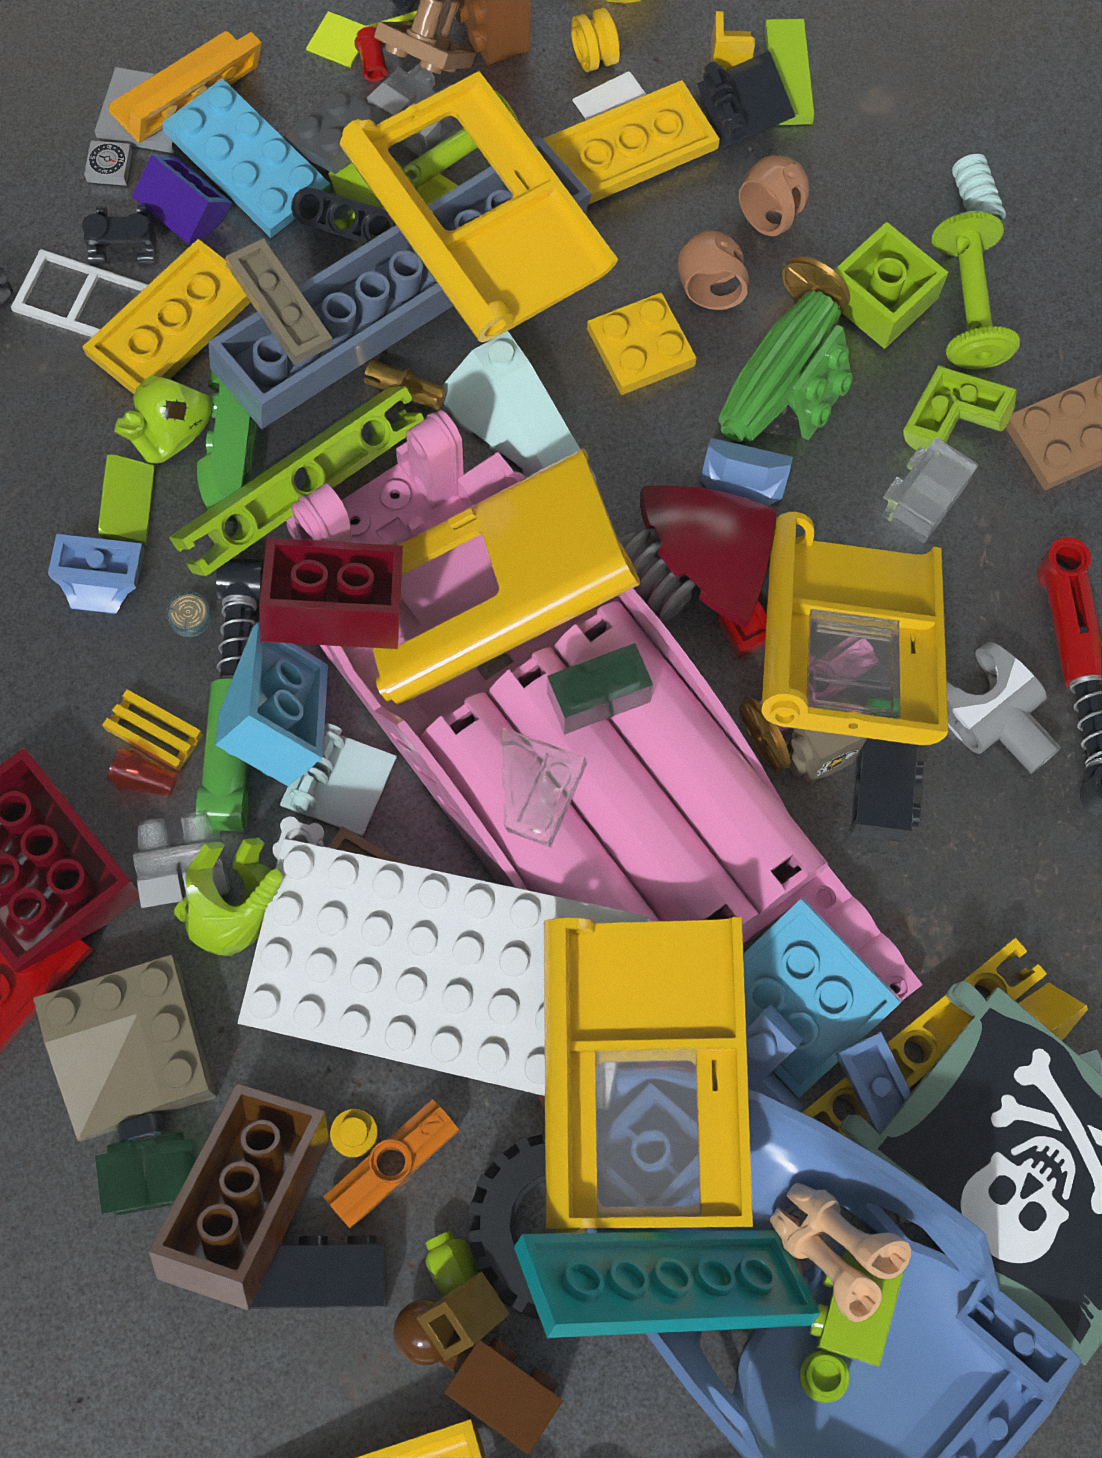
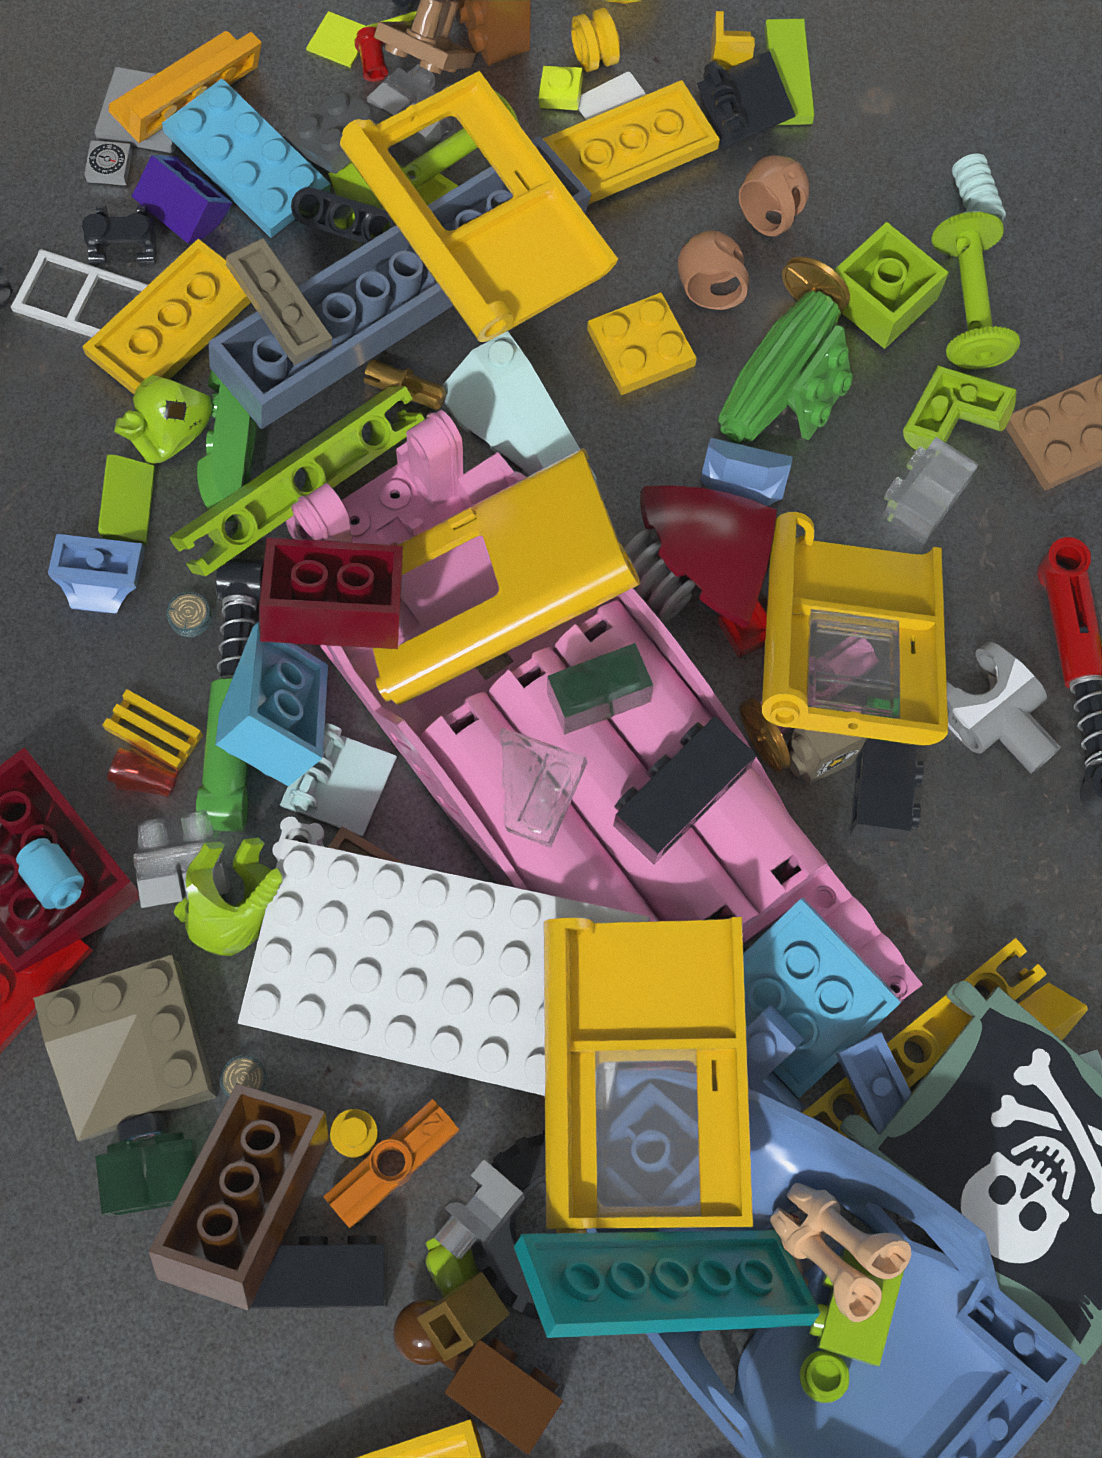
none -> medium azure brick [16,838,84,909]
none -> tile [220,1055,269,1098]
none -> clear hips [434,1160,525,1259]
none -> neon yellow plate [538,66,583,110]
none -> black brick [613,716,757,865]

